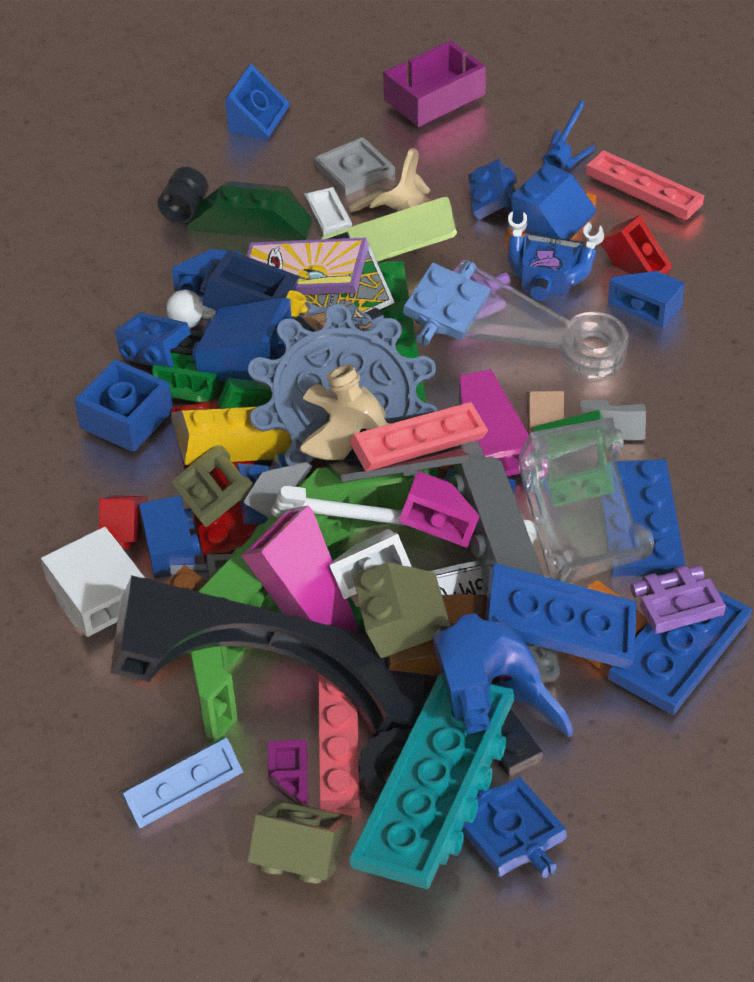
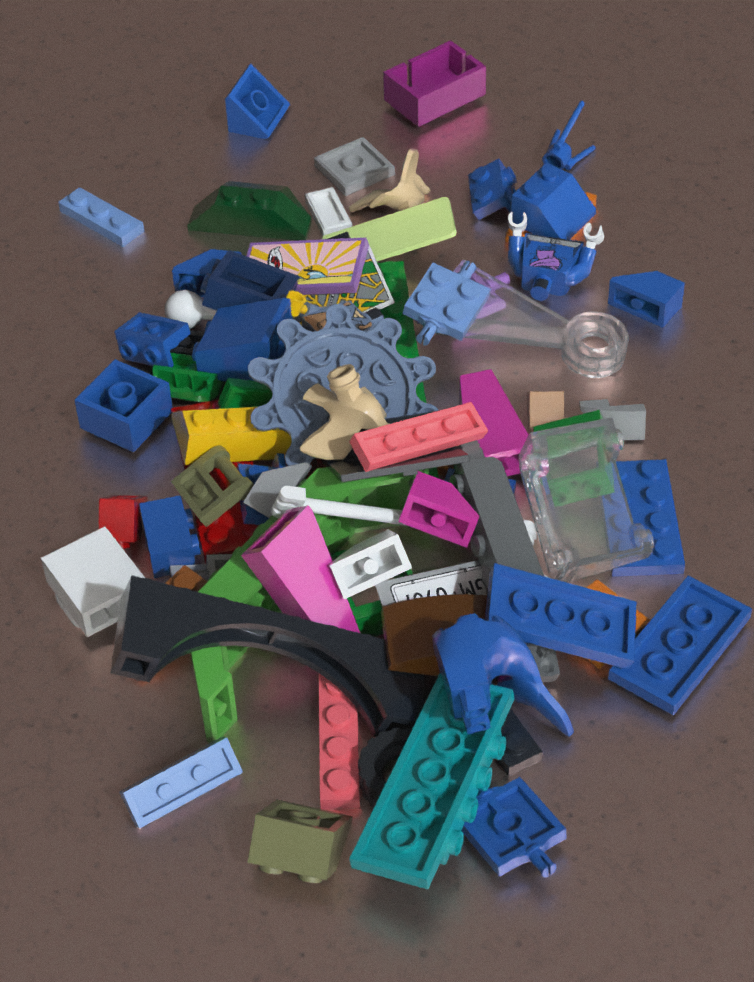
black wheel [157,167,209,224] -> none
magenta slope [268,740,308,805] -> none
olive slope [352,562,451,658] -> none
coral plate [586,150,704,220] -> none
red slope [600,215,673,274] -> none
medium lavender plate [630,565,726,634] -> none
none -> medium blue plate [58,187,144,247]

